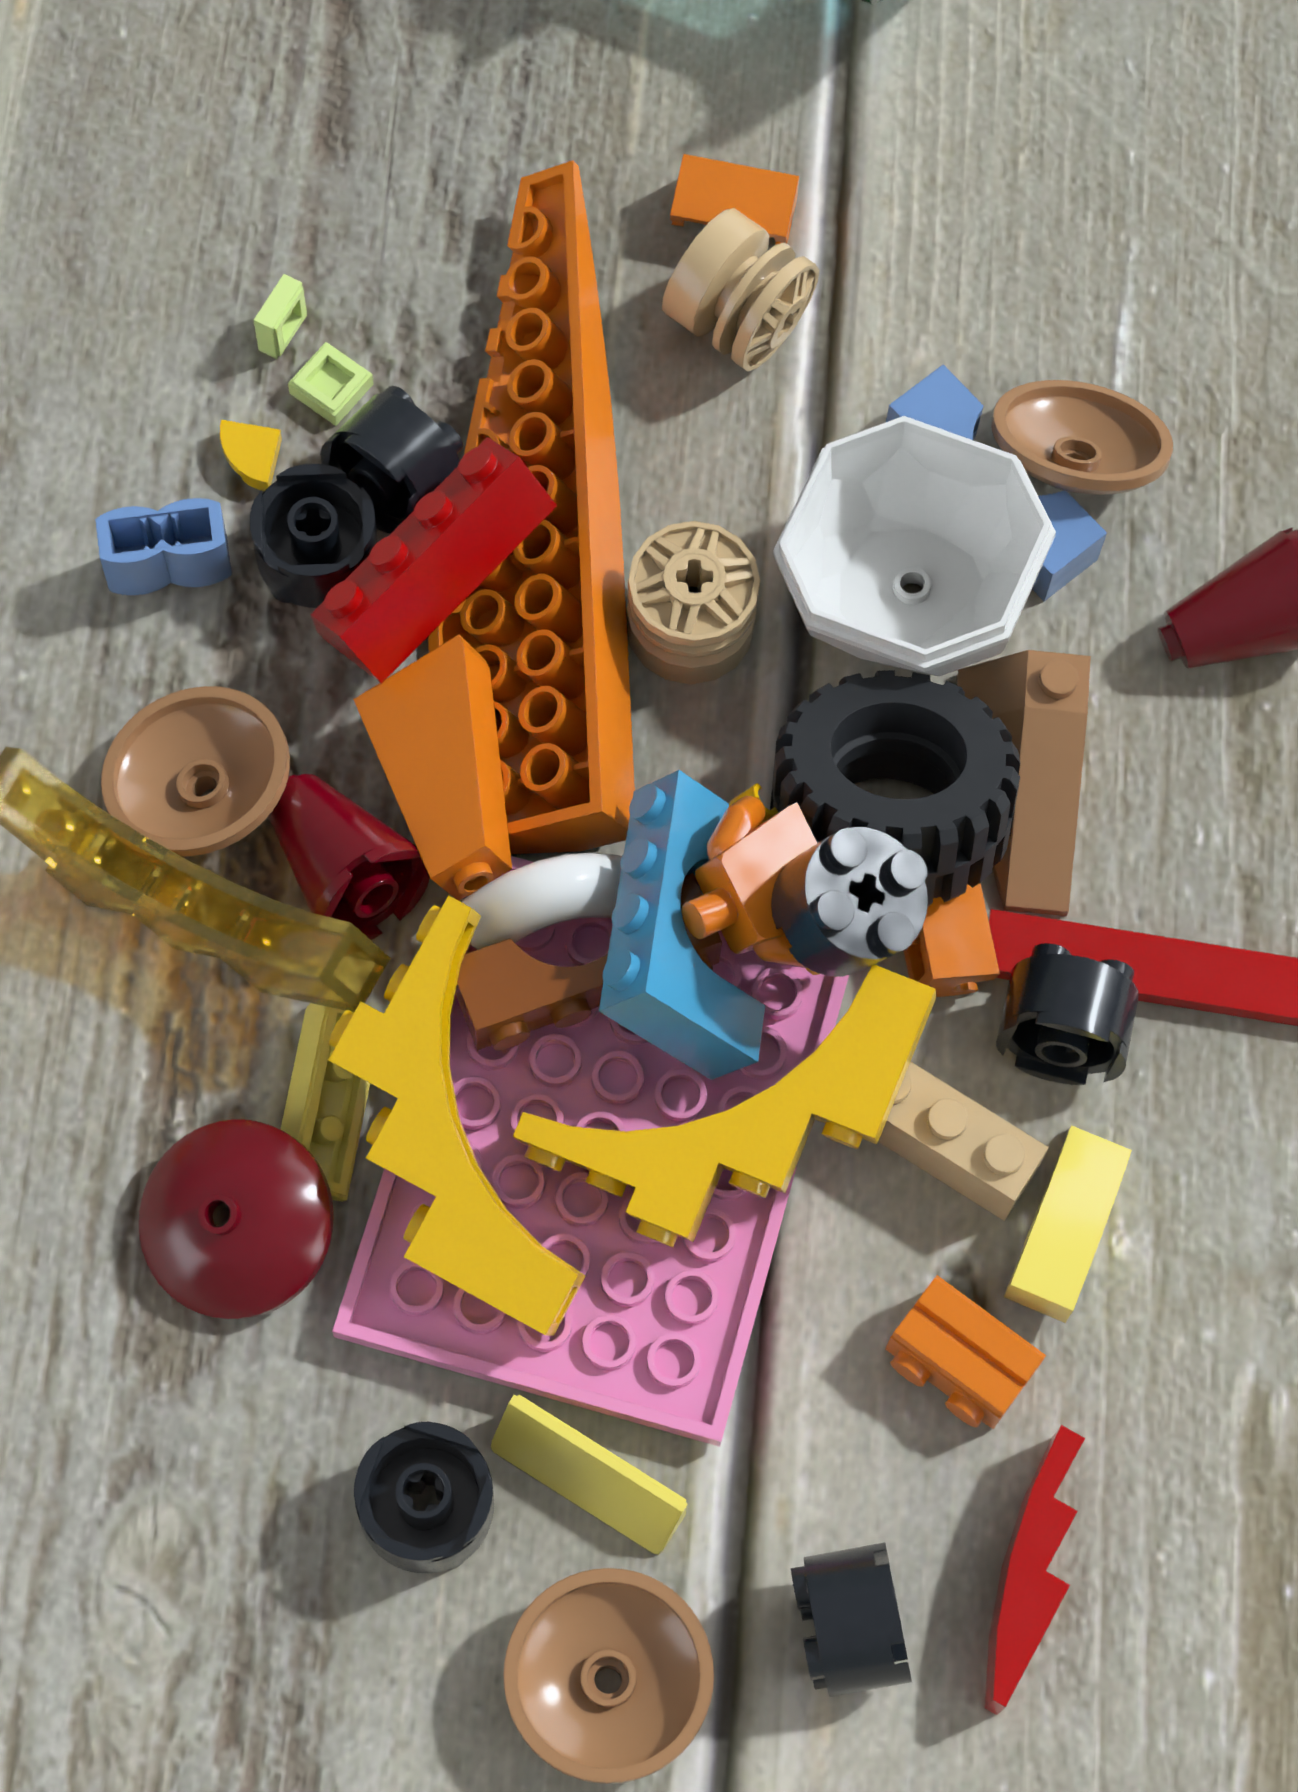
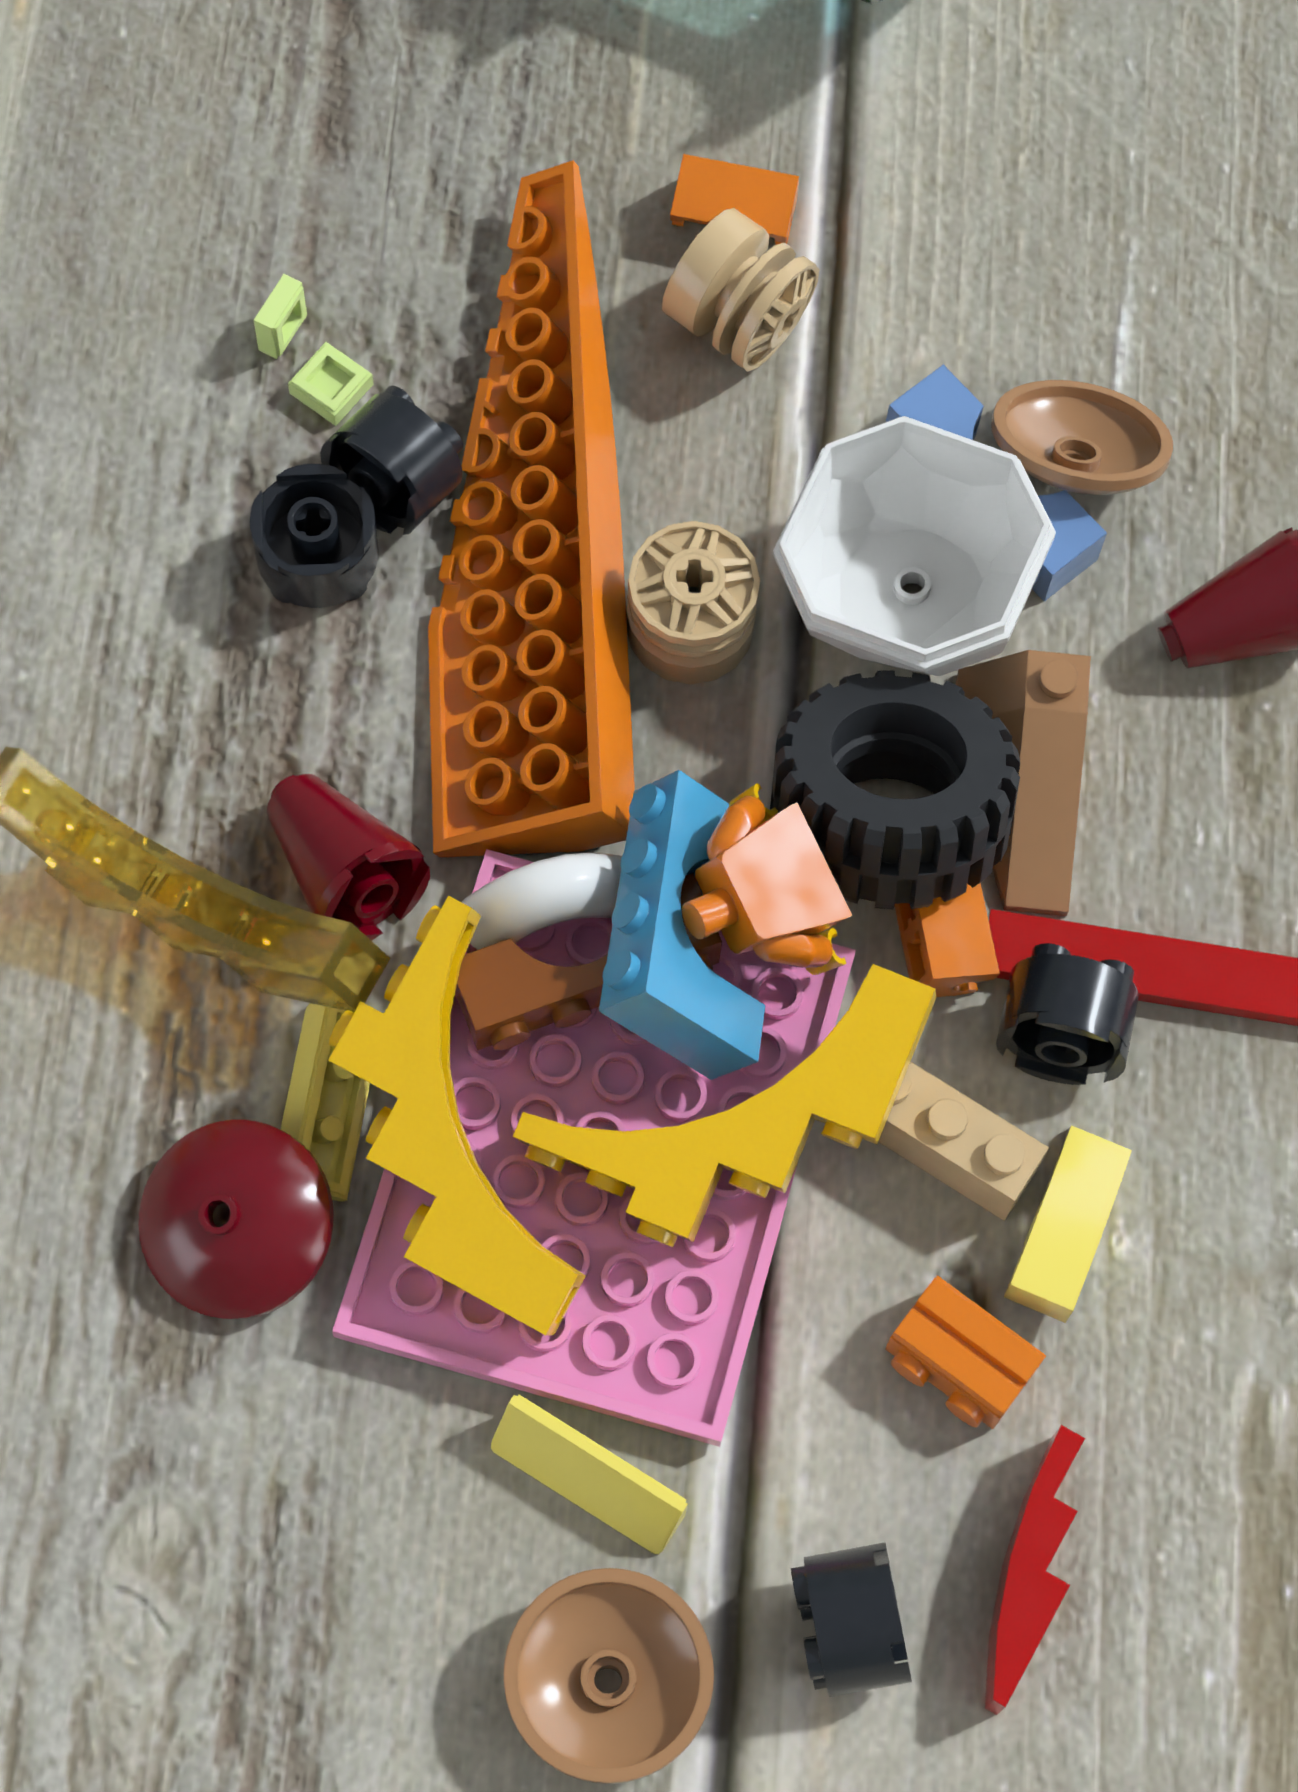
medium blue brick [95,498,232,595] -> none
medium nougat dish [101,686,290,856] -> none
yellow tile [220,420,282,491] -> none
red slope [310,437,557,684] -> none
orange slope [353,635,512,901] -> none
black brick [354,1422,494,1573] -> none
brick [771,827,928,977] -> none

